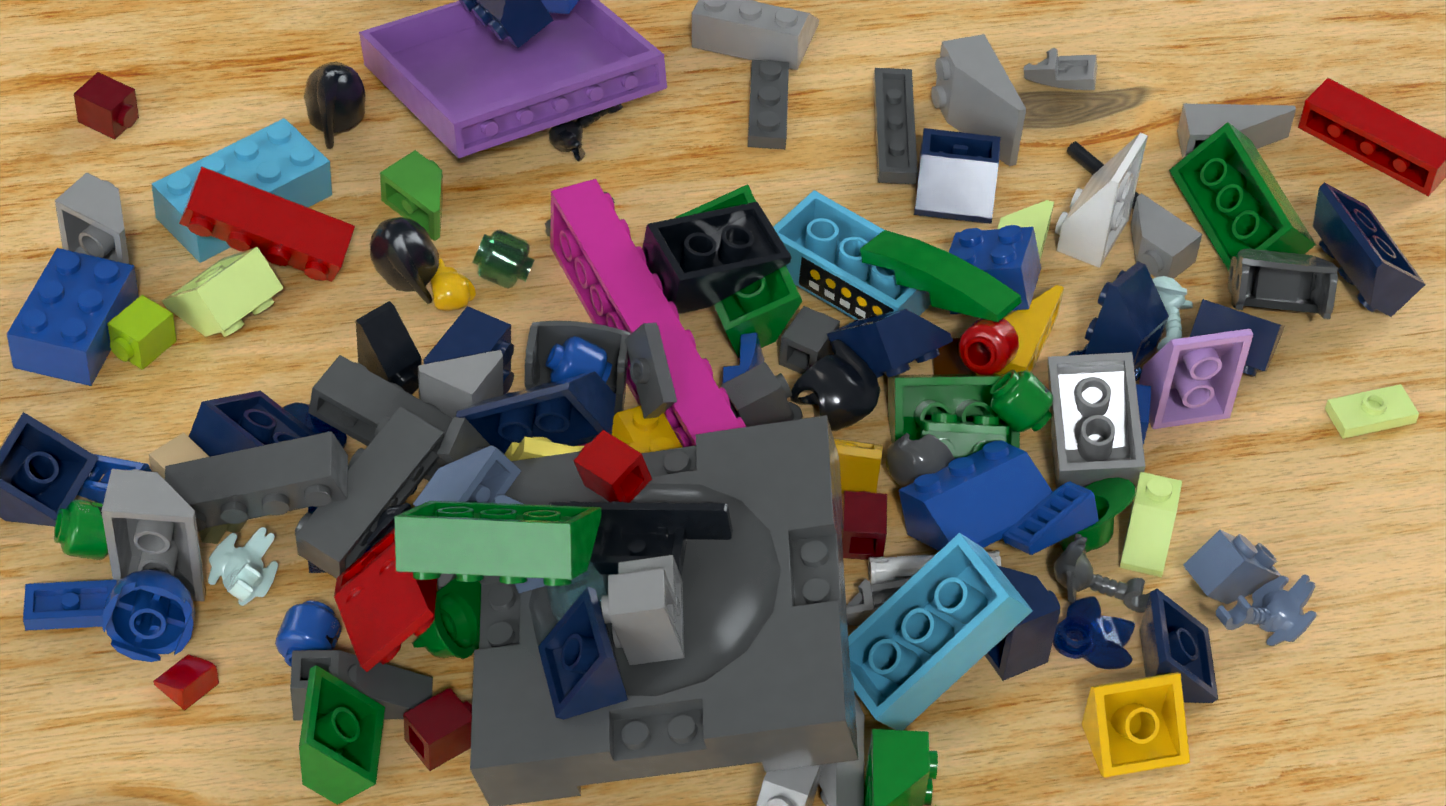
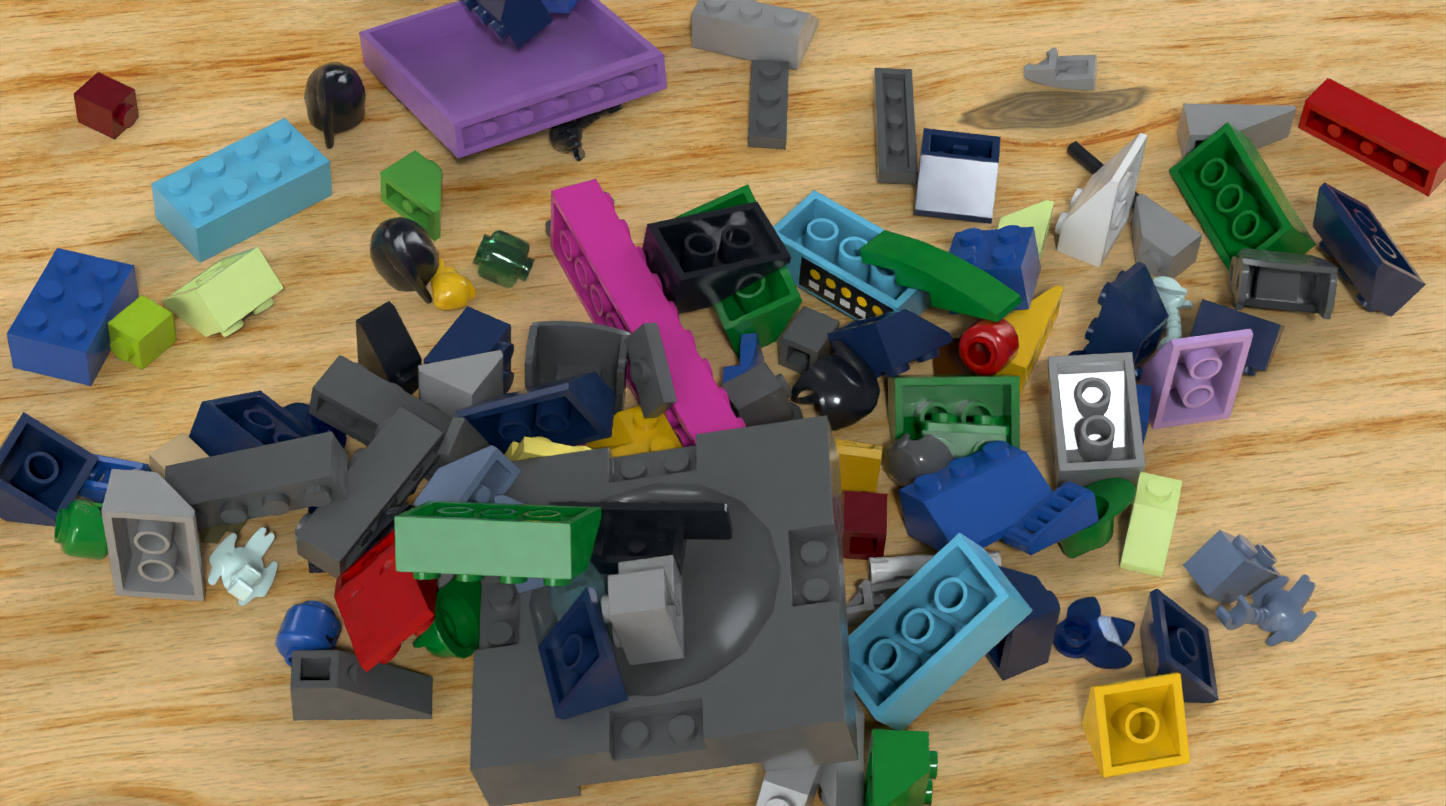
blue plate [23,579,117,631] -> none
light grey slope [55,173,129,264] -> none
blue cylinder [101,569,195,662] -> none
red slope [153,655,219,711] -> none
red brick [179,167,355,282] -> none
green slope [299,665,385,805] -> none
dark red brick [403,688,472,771] -> none
blue head [546,336,612,383] -> none
red brick [573,430,652,503] -> none
light grey slope [931,34,1026,166] -> none
green head [990,370,1053,432] -> none
dark grey piece [1053,533,1149,612] -> none
yellowish green plate [1325,384,1419,439] -> none

